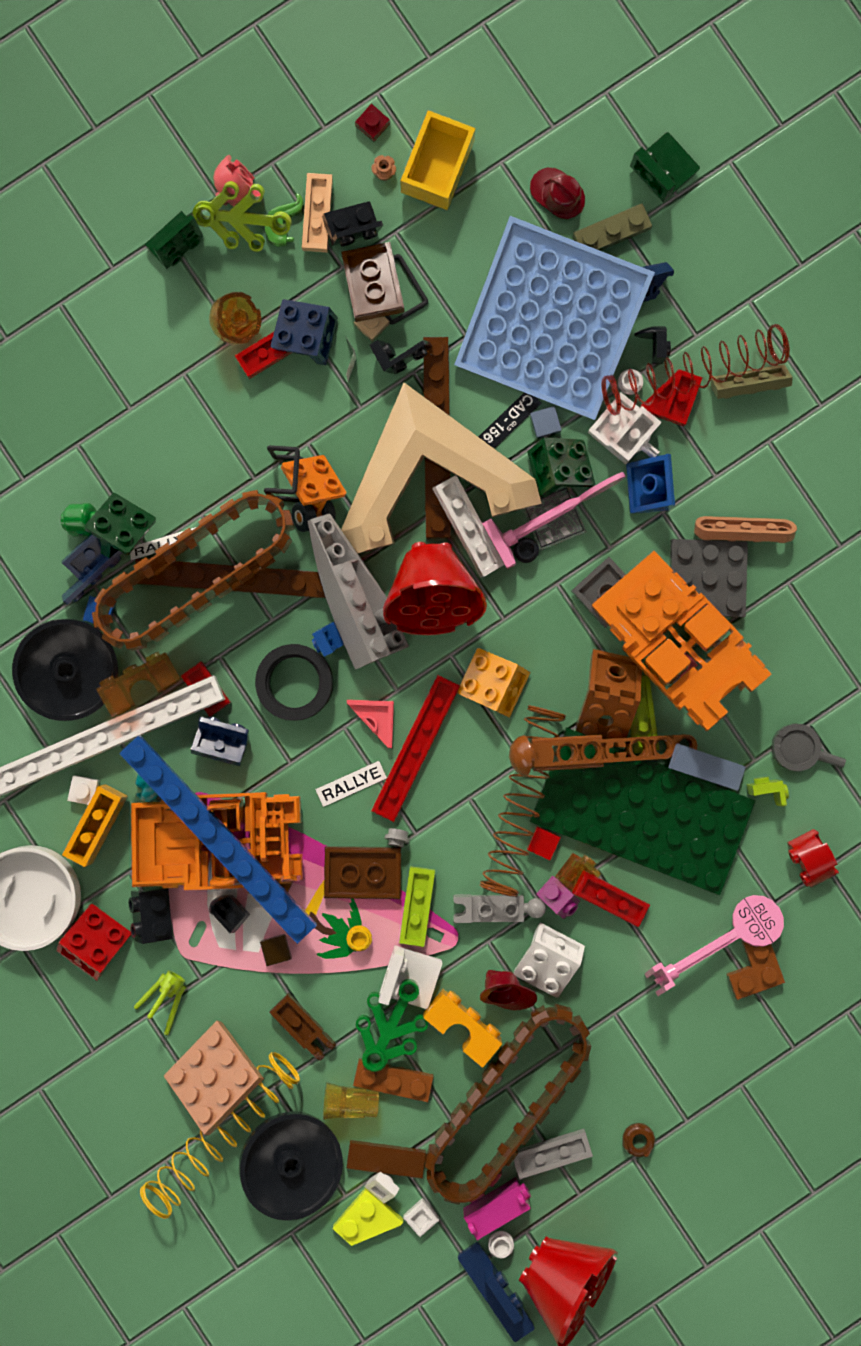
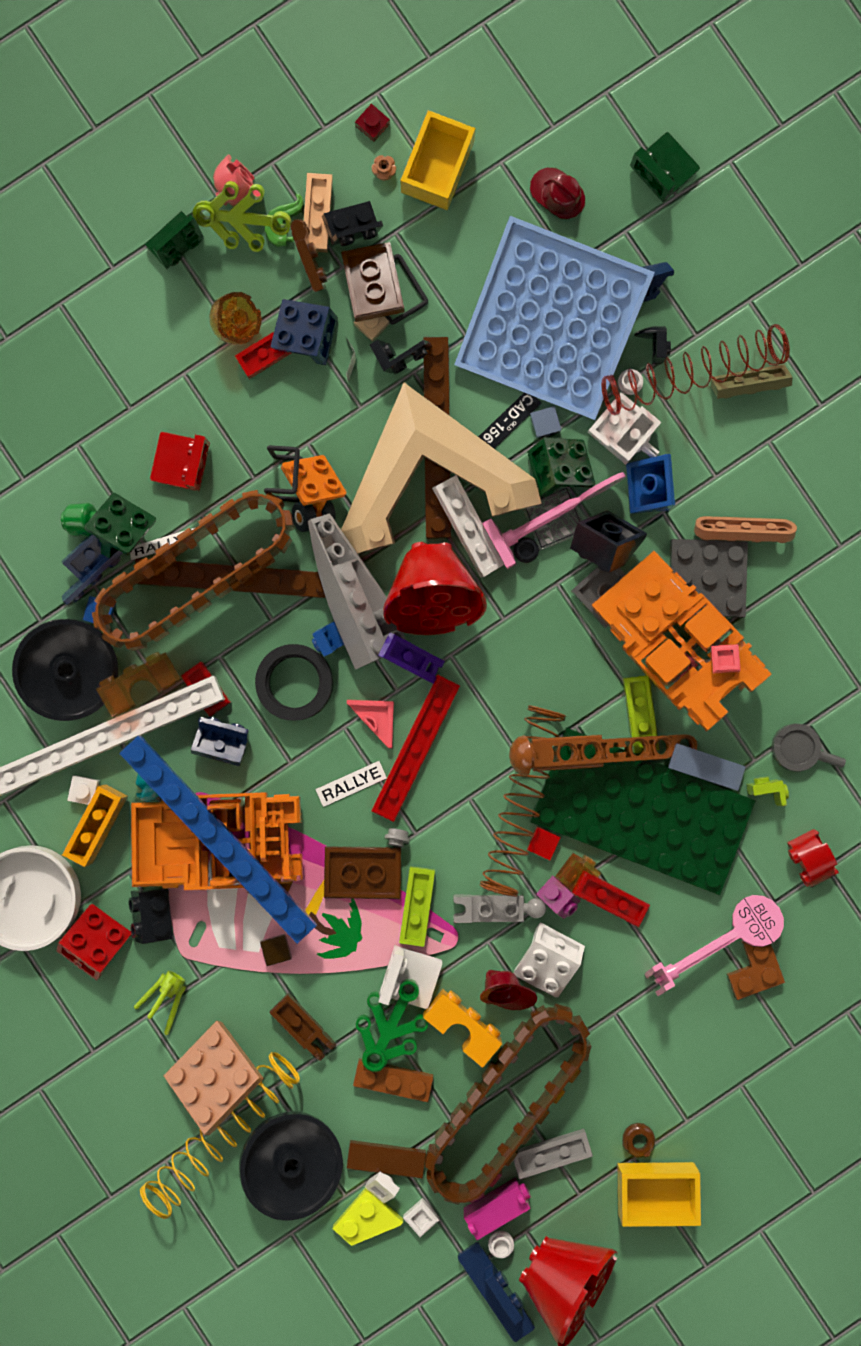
black plate [209,895,250,933] -> none
clear yellow plant [323,1082,379,1120] -> none
yellow plate [347,925,372,951] -> none
light orange bracket [457,648,531,718] -> none
olive plate [573,203,652,251] -> none
dark orange bracket [575,649,642,739] -> none
red wing [640,369,702,427] -> none
none -> red bracket [150,432,210,492]
none -> reddish brown hinge [290,219,328,292]
none -> dark purple plate [378,633,445,684]
none -> black slope [570,510,647,573]
none -> yellow piece [617,1162,701,1227]
none -> coral tile [711,644,740,673]

